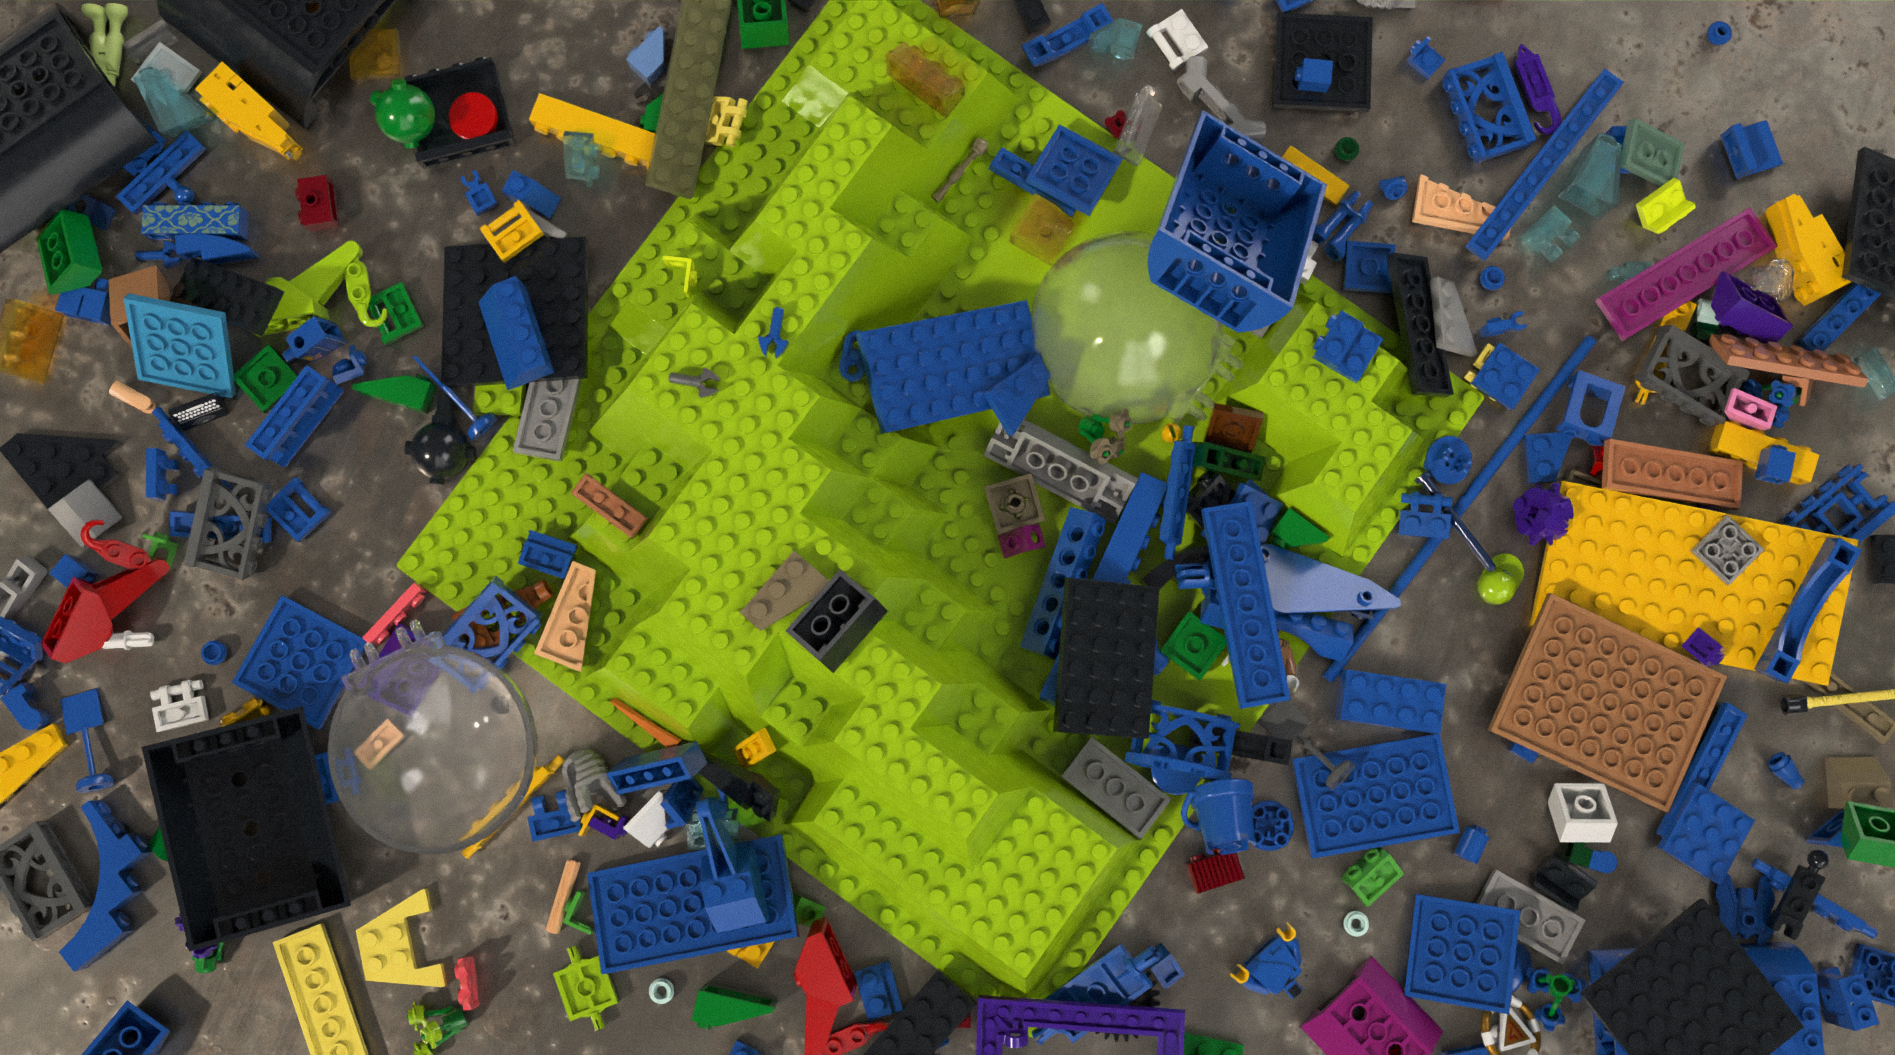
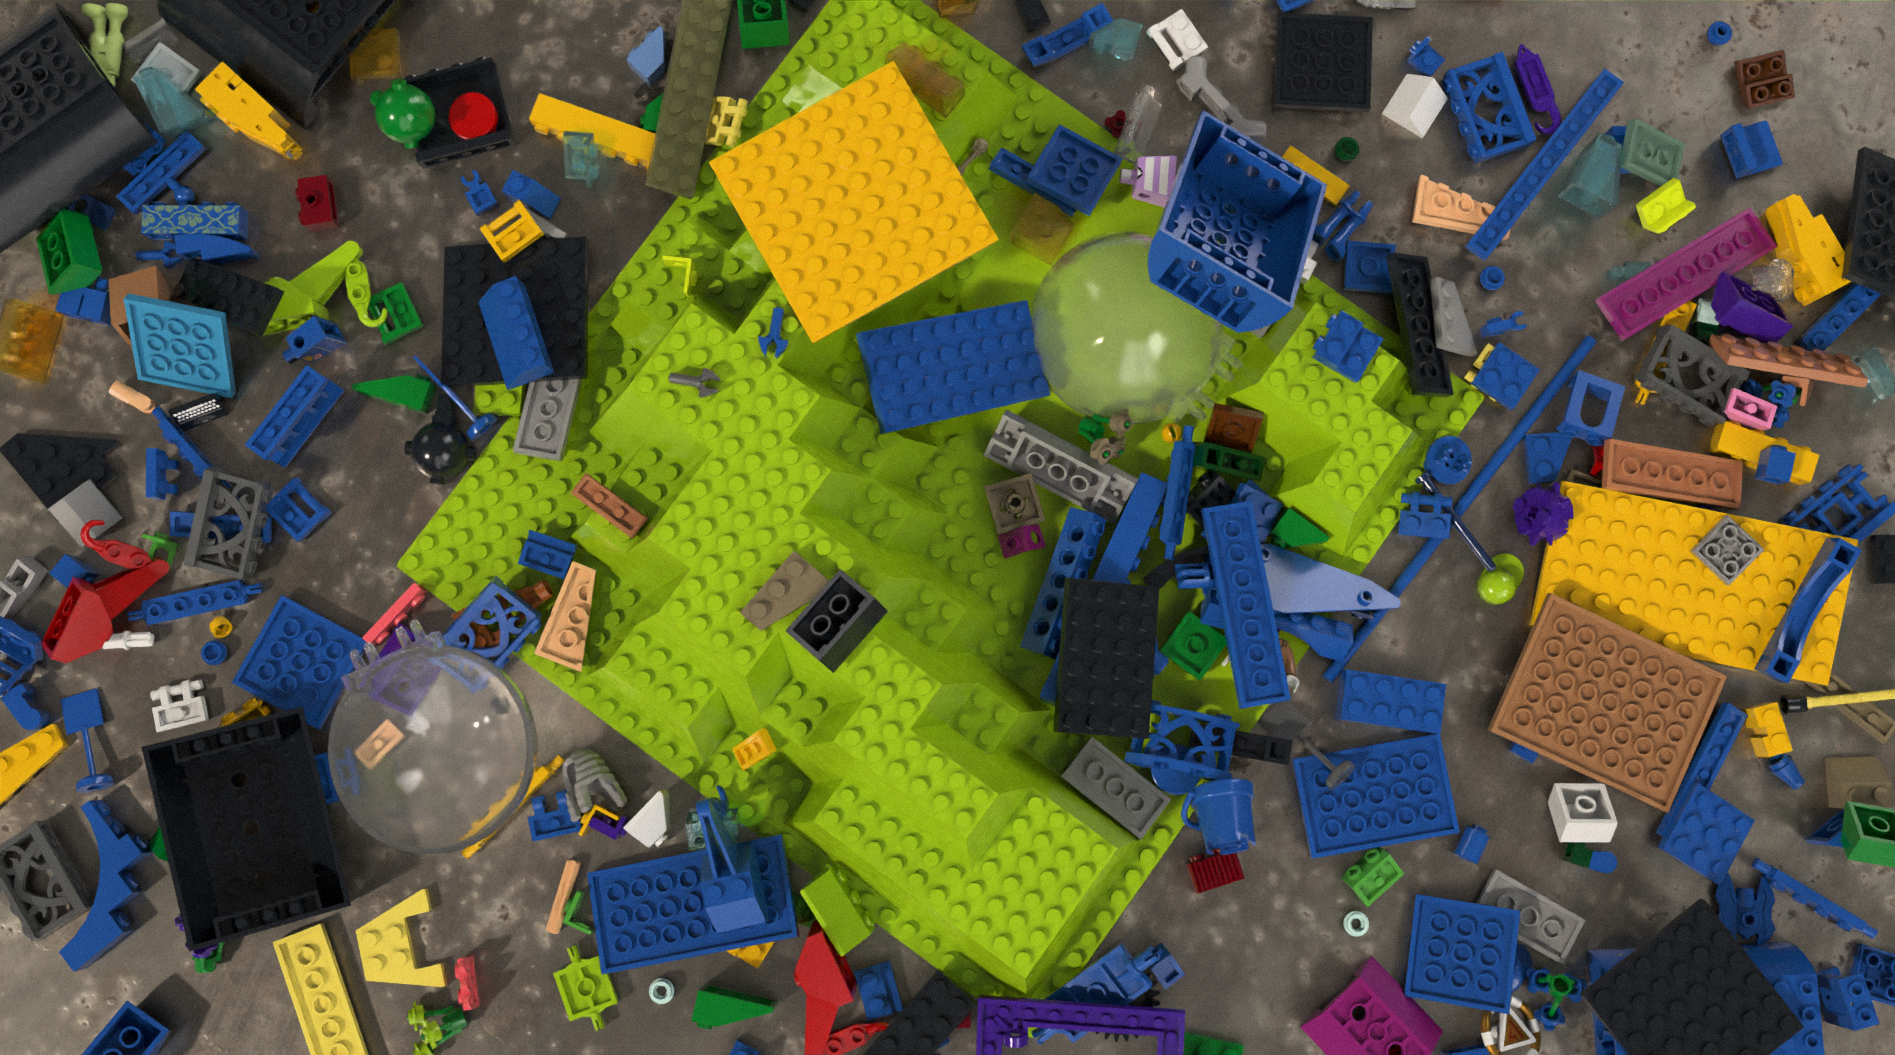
green plate [234,344,298,413] -> none
blue bracket [332,344,367,385] -> none
blue brick [606,741,708,795] -> none
black plate [610,698,780,822] -> none
blue bracket [660,777,704,829] -> none
blue plate [839,330,865,382] -> none
blue wing [983,355,1051,436] -> none
blue torso [1230,922,1303,999] -> none
blue tile [1252,800,1294,851] -> none
blue brick [1295,58,1333,92] -> none
blue plate [1379,176,1408,200] -> none
clear light blue plate [1518,205,1580,263] -> none
black bracket [1533,852,1597,912] -> none
dark purple bracket [1682,627,1726,668] -> none
black plate [1766,850,1829,940] -> none
none -> blue plate [127,580,263,625]
none -> yellow hinge [209,616,232,638]
none -> yellow baseplate [709,61,999,344]
none -> lime slope [800,864,875,957]
none -> lavender torso [1119,156,1177,207]
none -> white slope [1382,74,1448,138]
none -> reddish brown slope [1734,50,1795,109]
none -> yellow brick [1741,702,1793,757]

